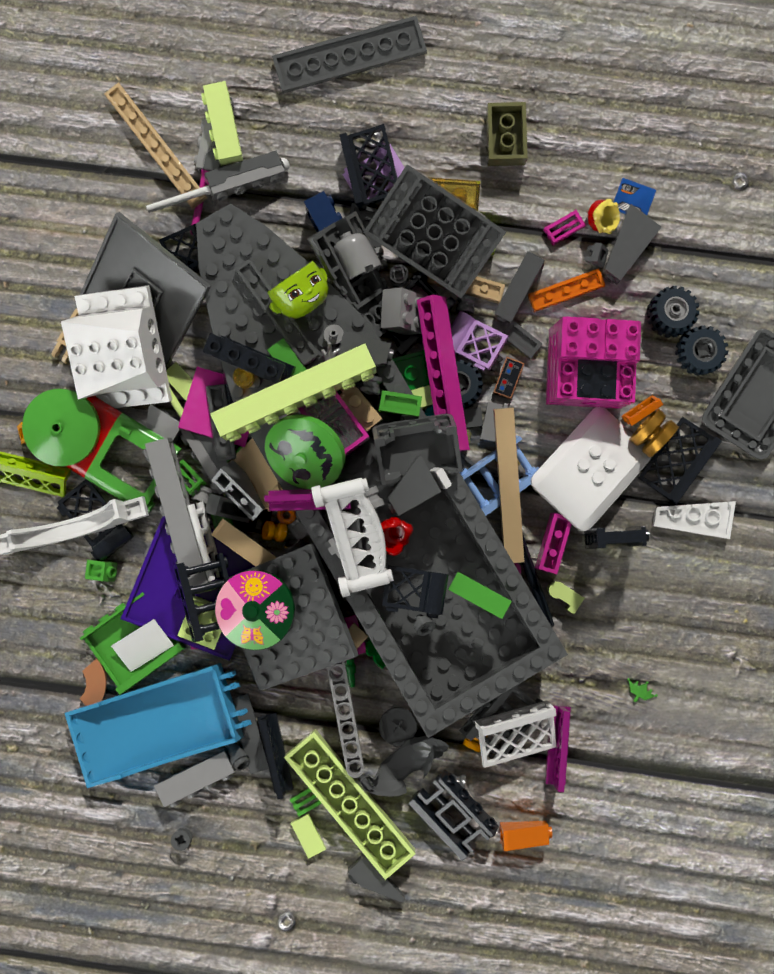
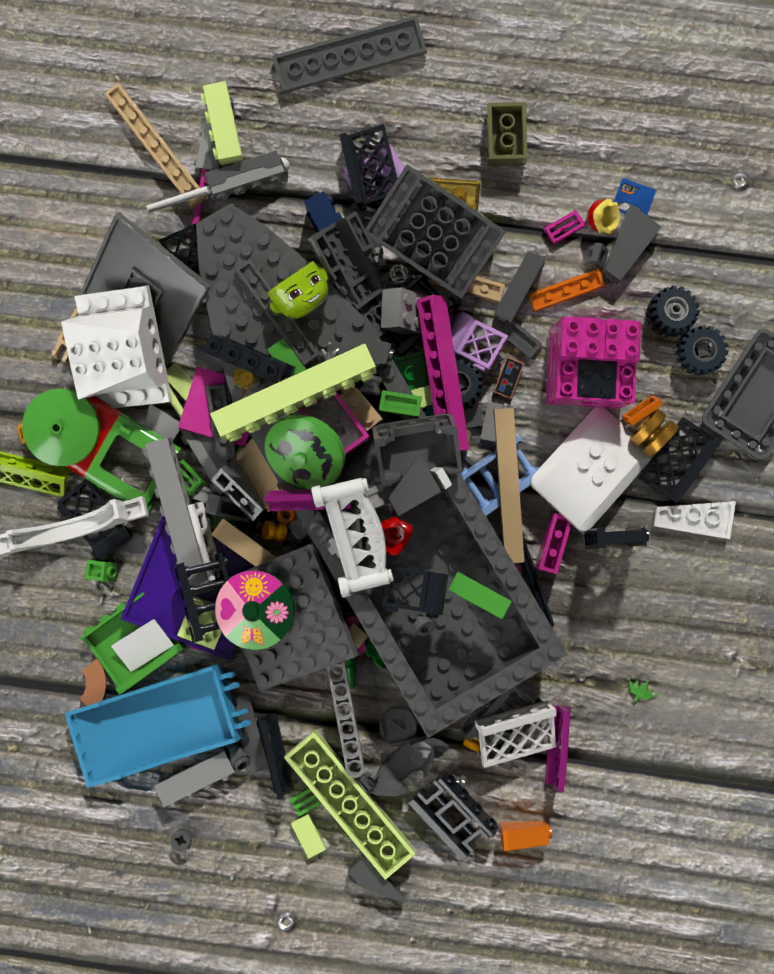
light grey tile [324,324,344,346] -> none
light grey cylinder [334,231,381,281] -> none
yellowish green leg [547,582,585,614] -> none

